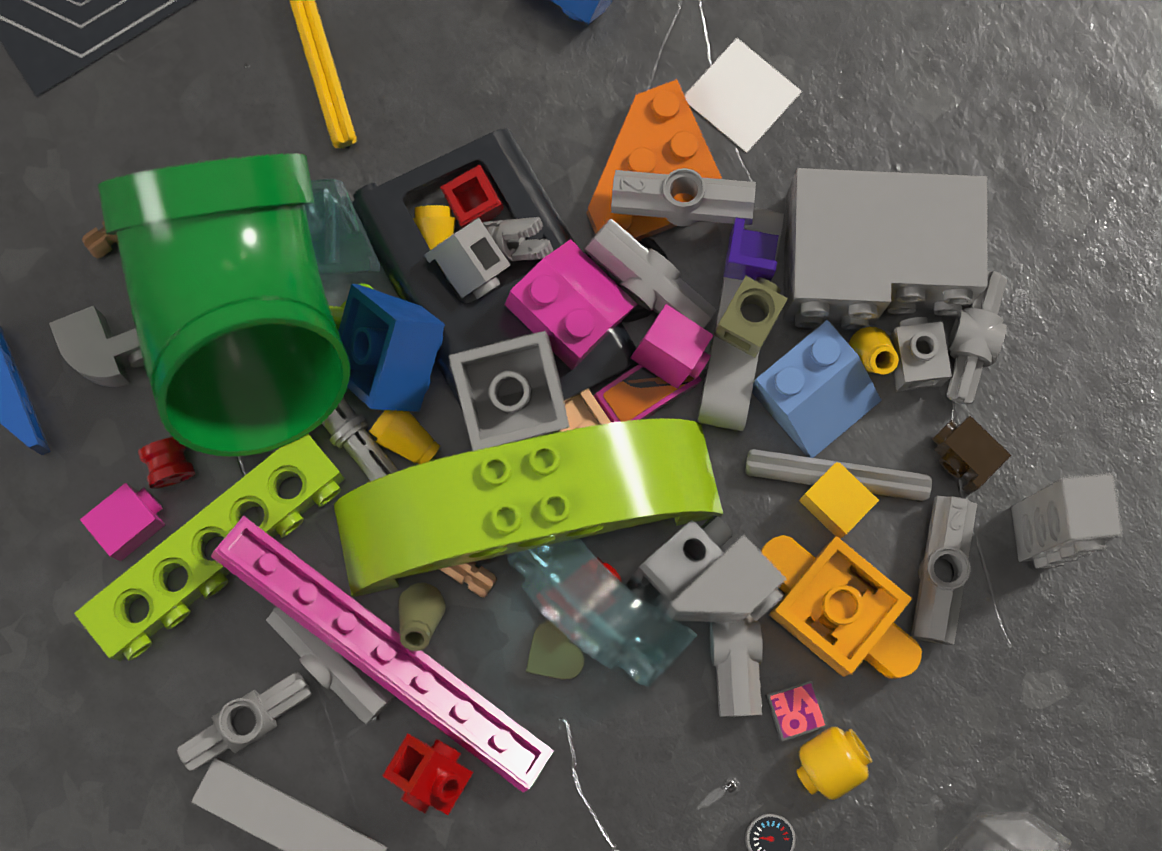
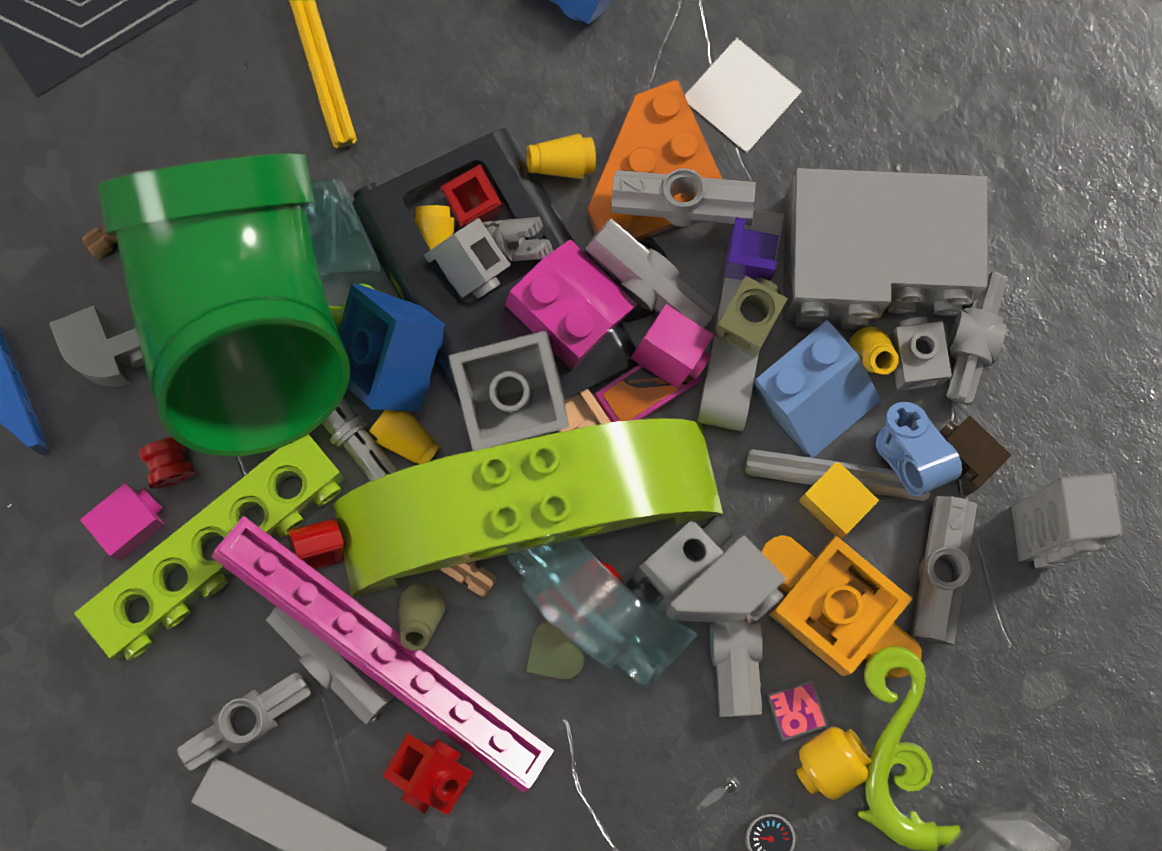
none -> red brick [287,518,344,570]
none -> yellow cone [526,133,596,179]
none -> lime plant [858,646,961,851]
none -> medium blue piece [875,402,962,497]

